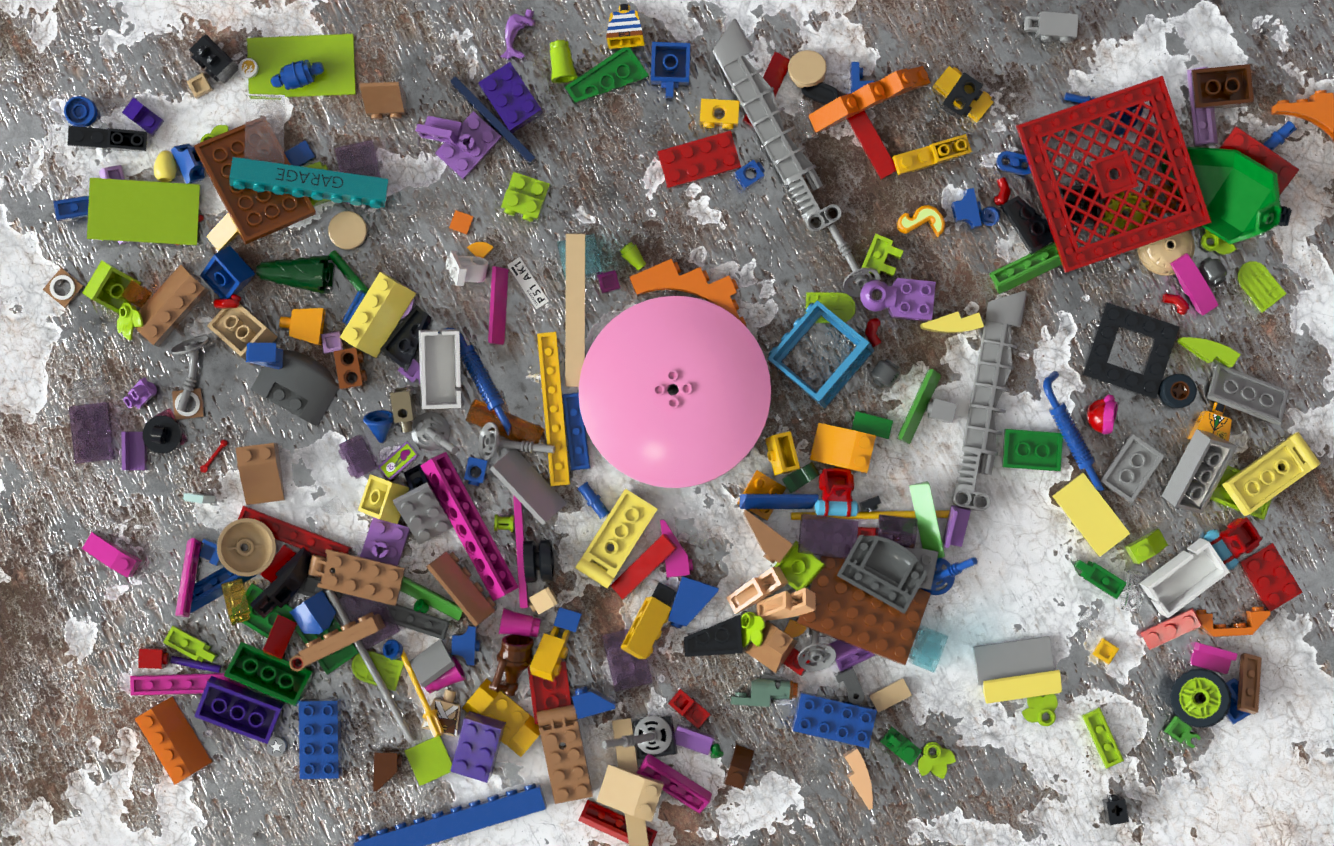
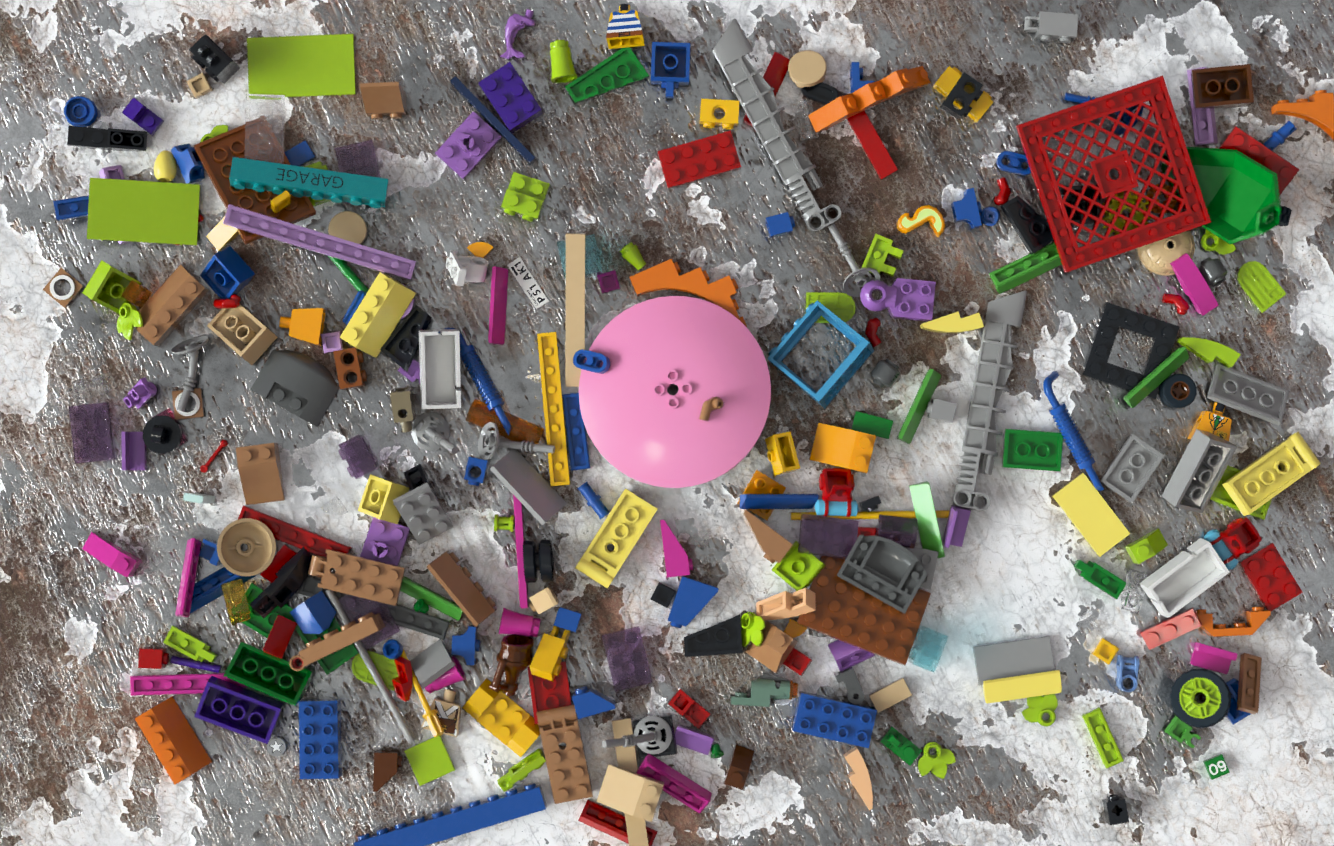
white tile [238,58,259,78] -> none
blue slope [246,343,283,369] -> none
dark green cone [256,255,334,294] -> none
blue piece [271,60,324,90] -> none
blue hat [363,410,394,443] -> none
slope [378,441,420,481] -> none
medium lavender panel [415,116,463,145] -> none
dark pink brick [421,452,519,601] -> none
orange tile [449,210,474,235] -> none
dark purple brick [450,711,506,783] -> none
red tile [610,534,677,600] -> none
yellow brick [620,597,671,659] -> none
light nougat slope [726,567,788,614] -> none
blue brick [734,160,765,190] -> none
dark green leg [782,462,820,494] -> none
light grey dish [798,630,836,671] -> none
yellow slope [892,134,972,175] -> none
blue dish [921,557,978,595] -> none
piece [1086,394,1118,434] -> none
none -> lavender plate [223,205,416,280]
none -> yellow tile [271,190,291,213]
none -> red slope [392,657,413,702]
none -> lime hinge [497,748,546,792]
none -> blue plate [573,350,610,374]
none -> medium nougat arm [699,397,724,421]
none -> blue brick [765,212,795,238]
none -> medium blue piece [1116,655,1139,692]
none -> bright green slope [1123,347,1189,408]
none -> green tile [1203,754,1230,780]

